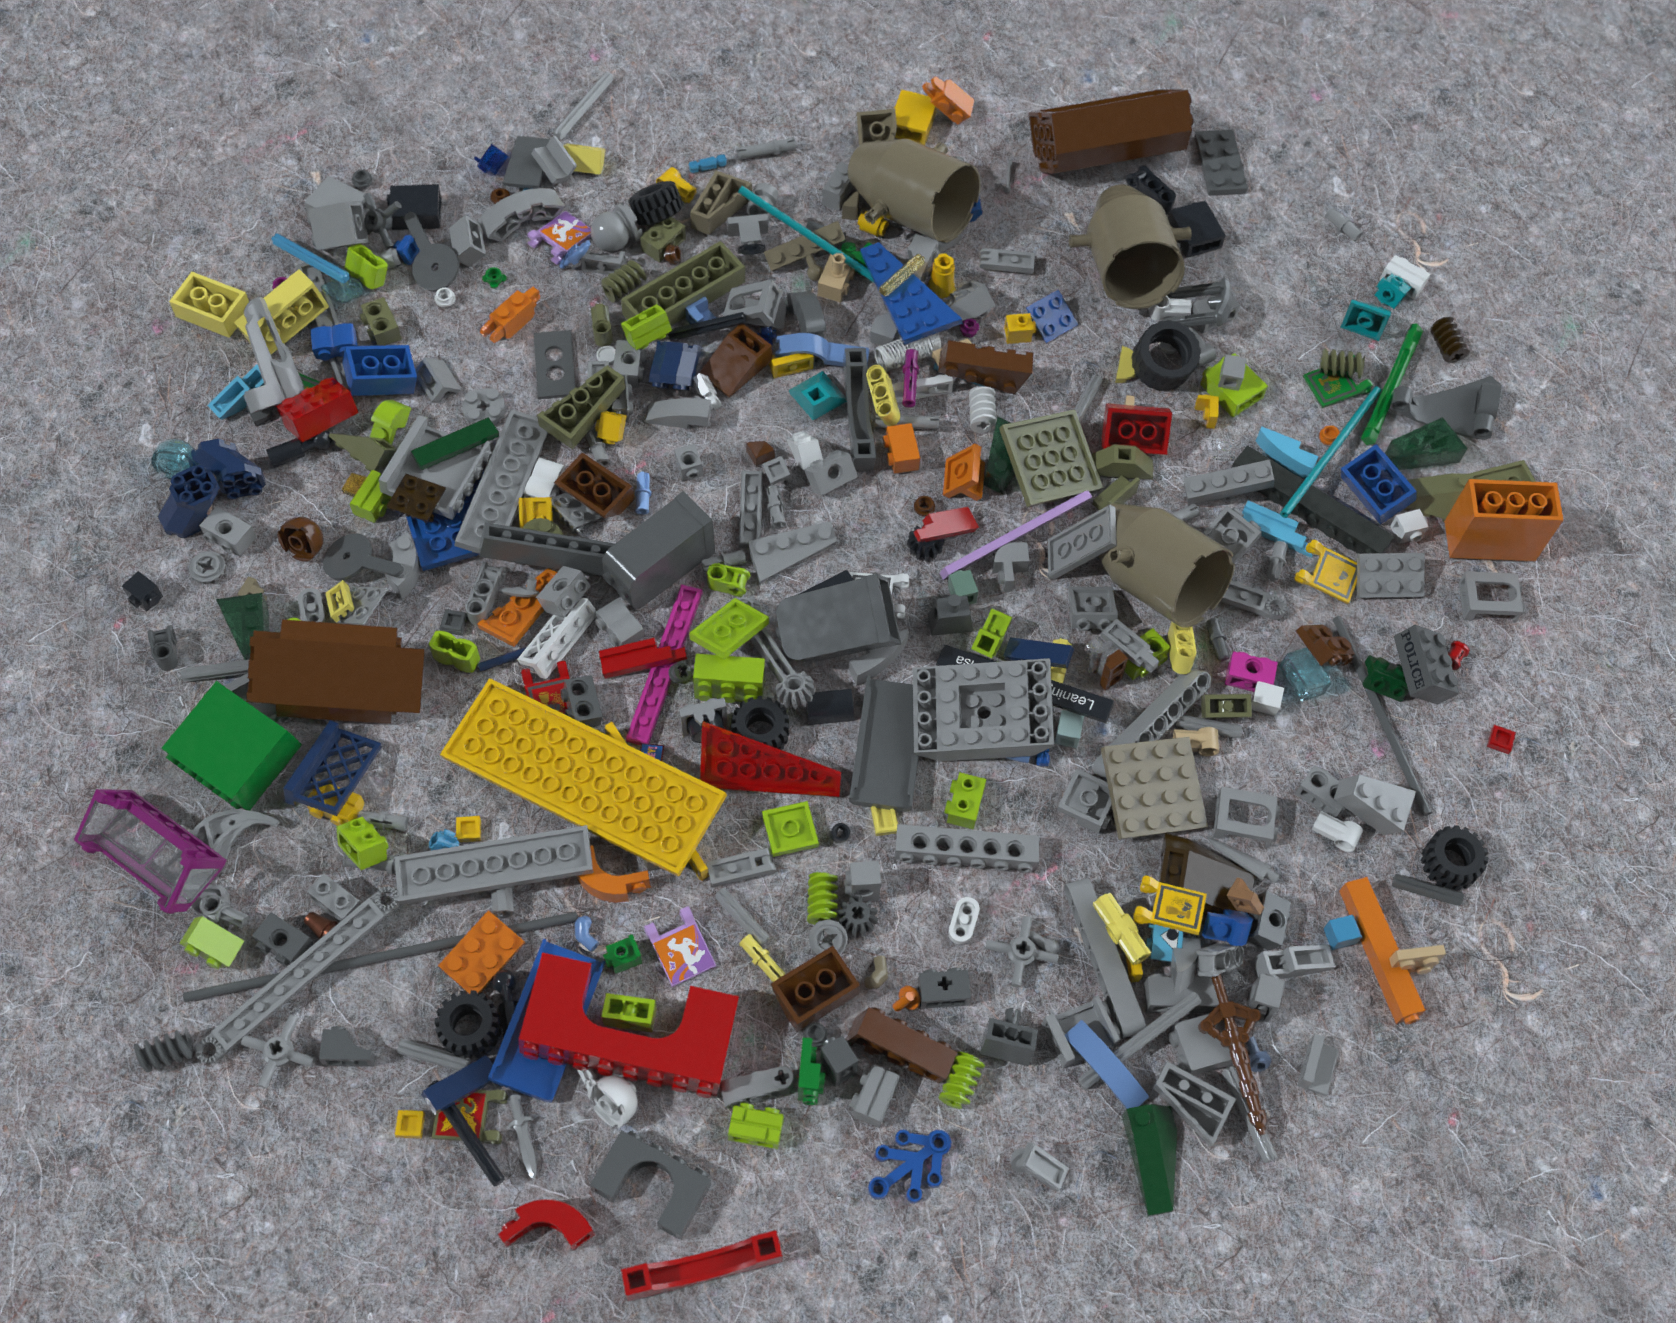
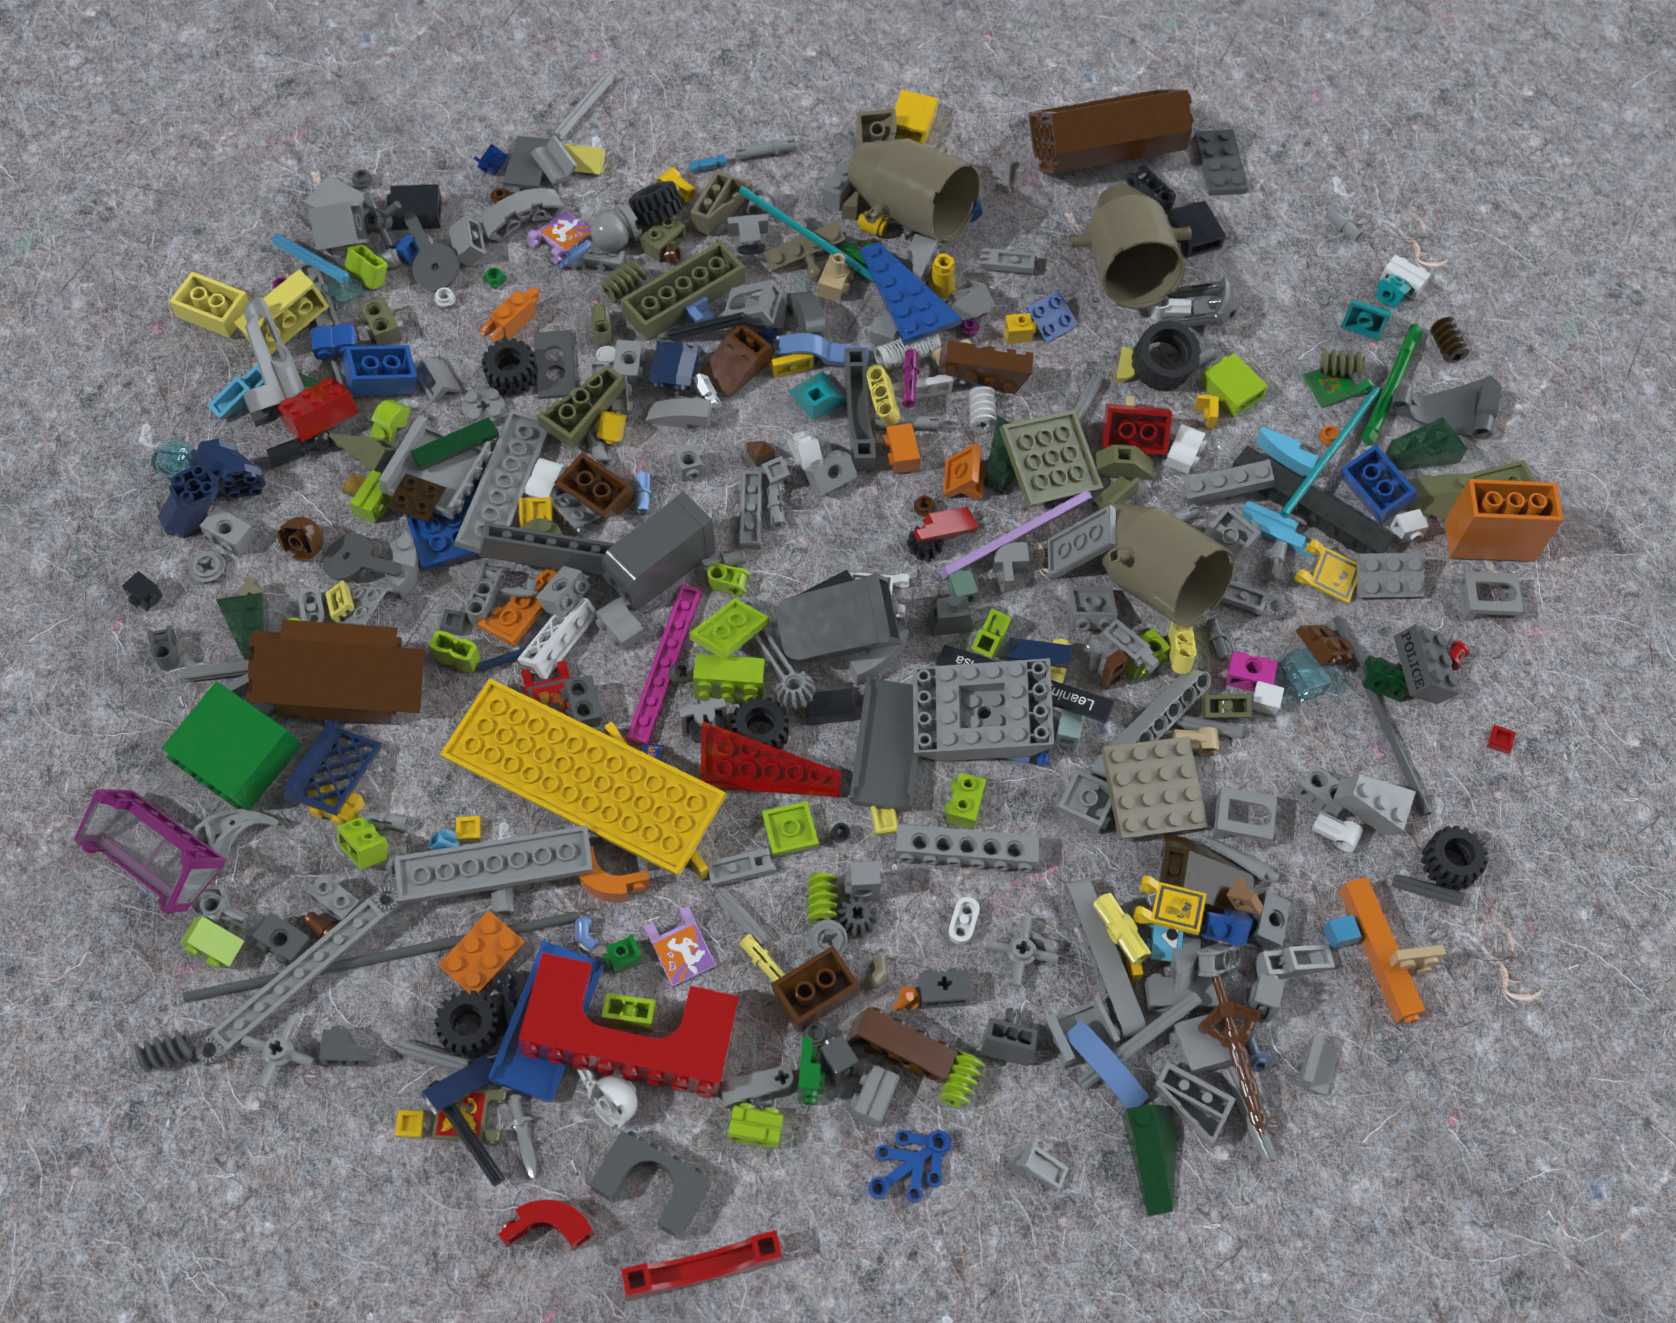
red piece [599,637,687,679] -> none
lime brick [621,304,672,350] -> none
light grey wing [747,521,837,584] -> none
clear yellow axle [879,254,925,297] -> none
orange hinge [922,76,974,125] -> none
light grey brick [1218,355,1246,391] -> none
none -> black tyre [482,338,538,396]
none -> white brick [1165,424,1207,474]

